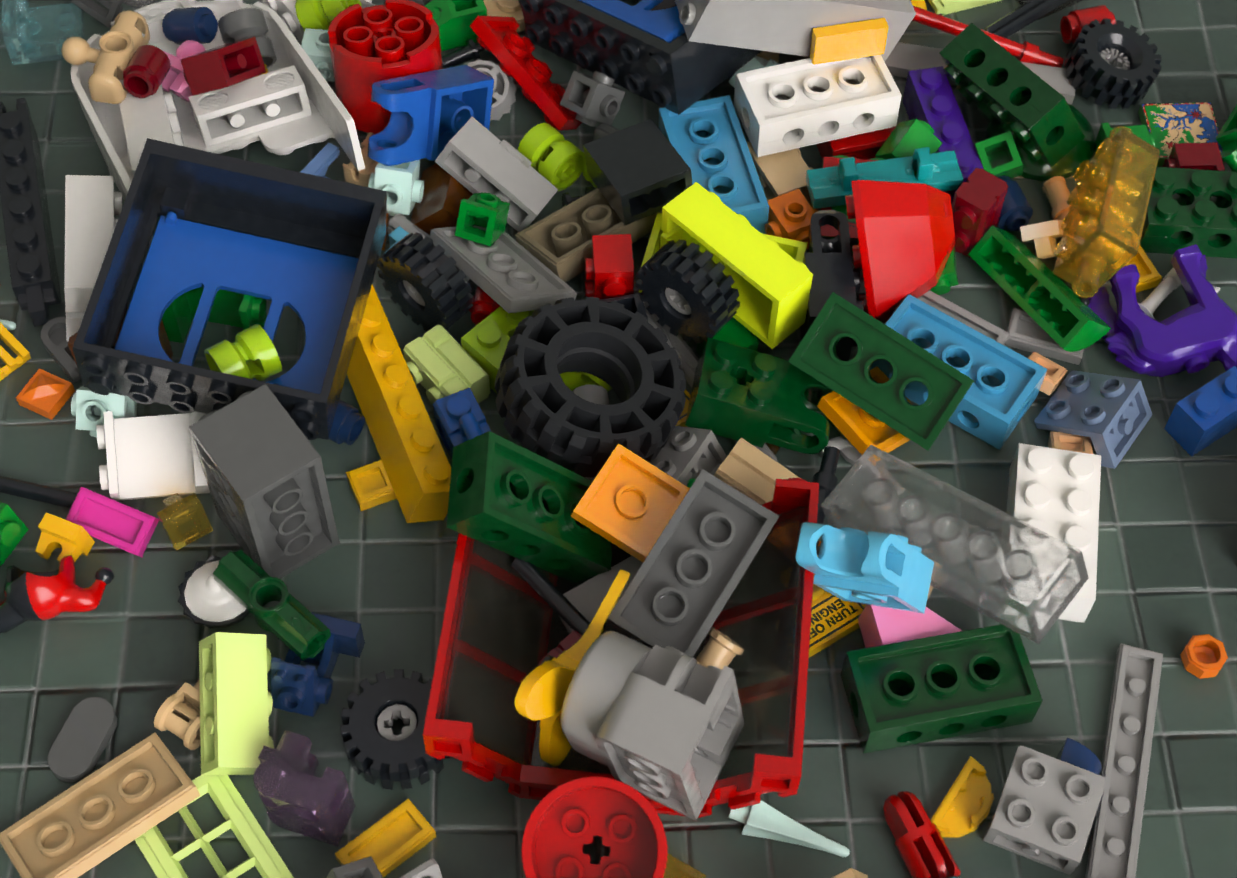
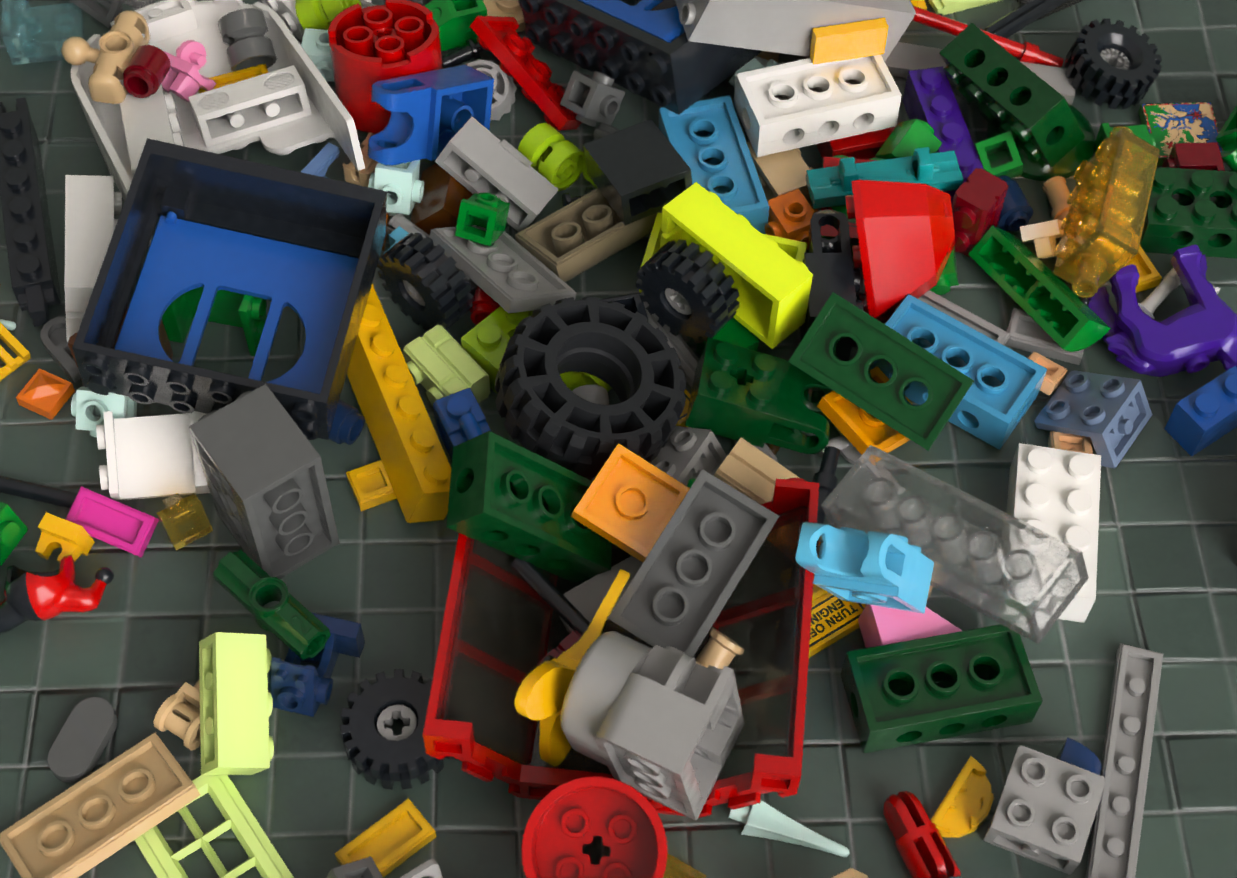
dark blue brick [162,7,218,45] -> none
white piece [178,555,250,629] -> none
dark red brick [180,37,267,96] -> none
lime wheel [204,324,282,381] -> none
clear purple hips [253,730,355,847] -> none
red brick [585,234,634,299] -> none
red brick [1060,5,1116,44] -> none
orange tile [1180,634,1228,679] -> none

